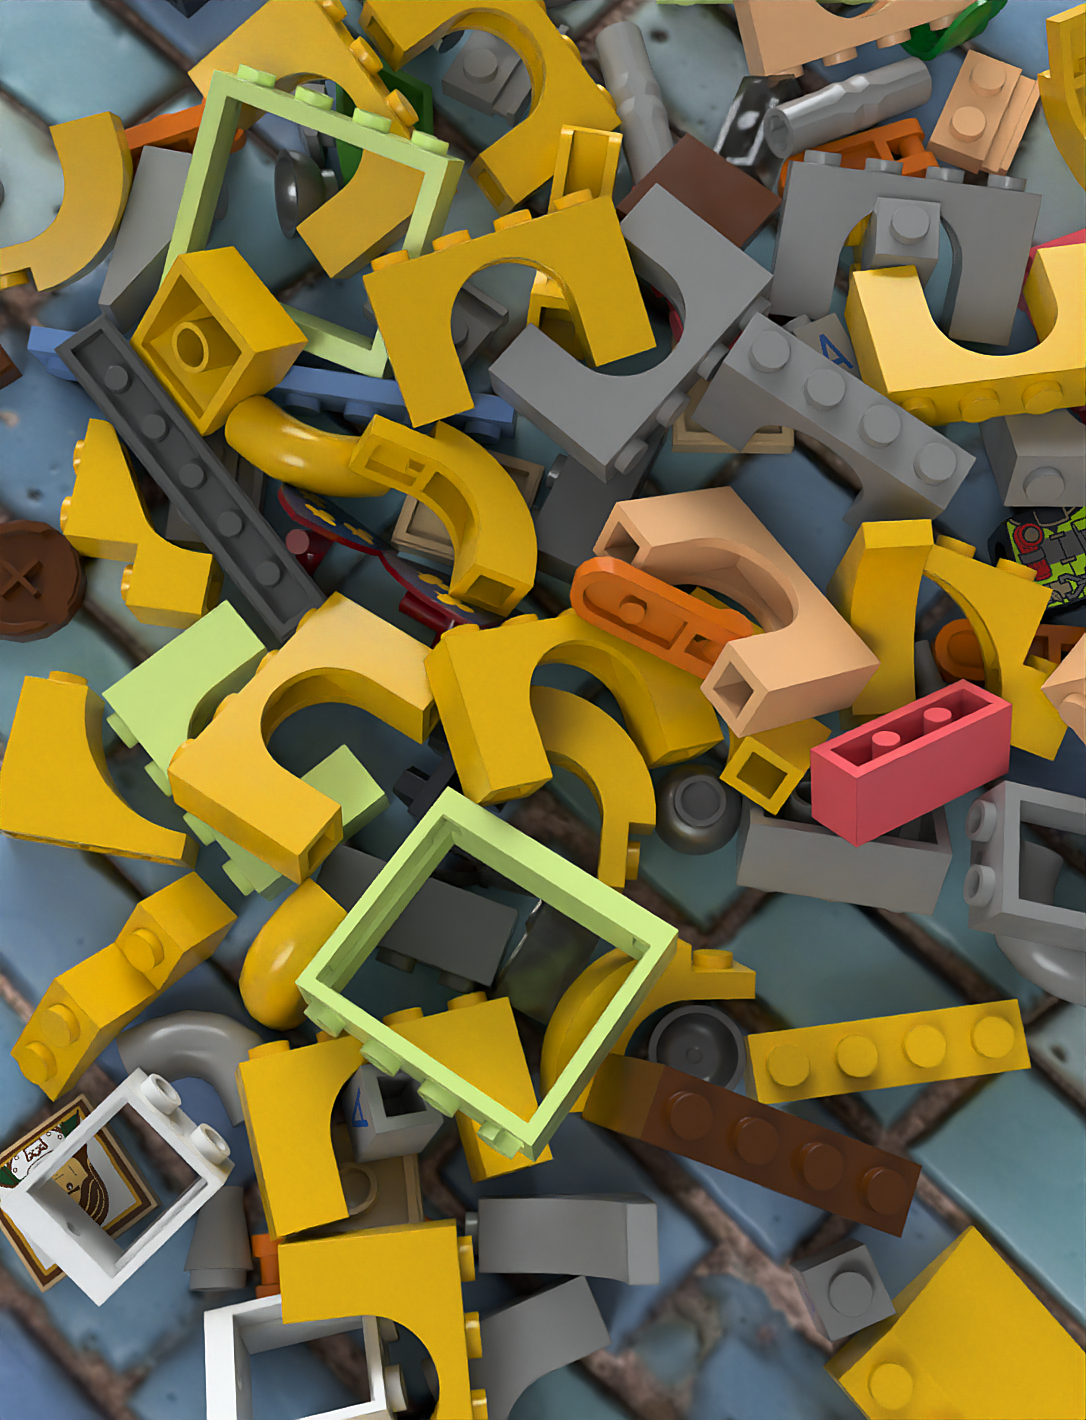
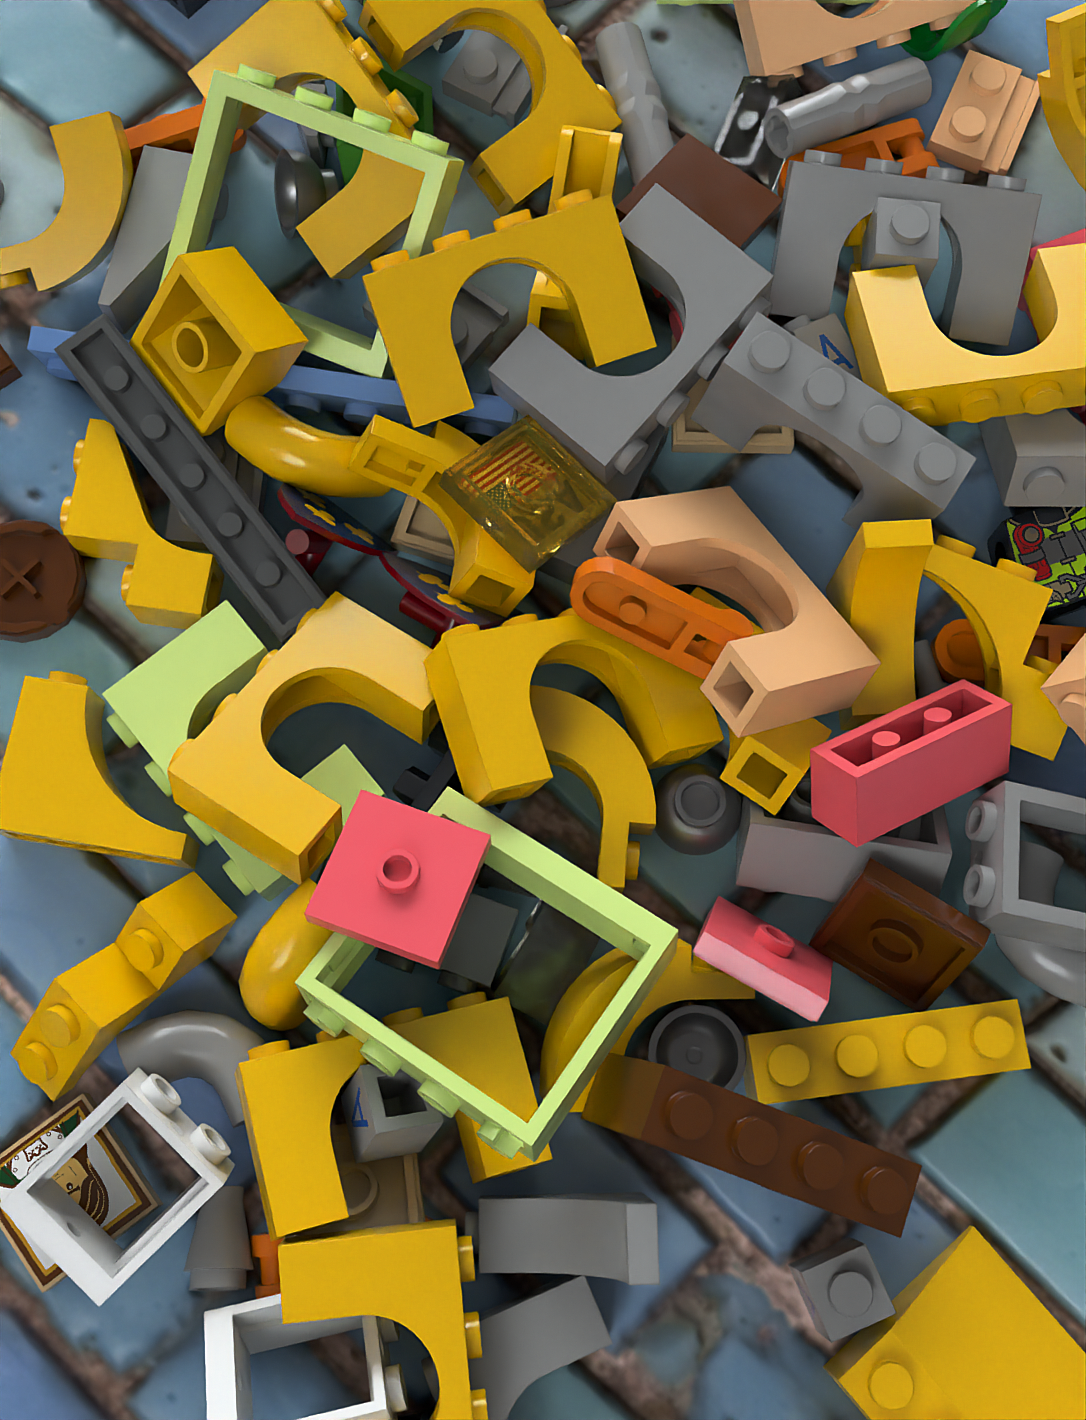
none -> coral plate [304,789,491,970]
none -> clear yellow tile [438,414,618,574]
none -> coral plate [693,895,833,1022]
none -> reddish brown tile [808,857,991,1012]

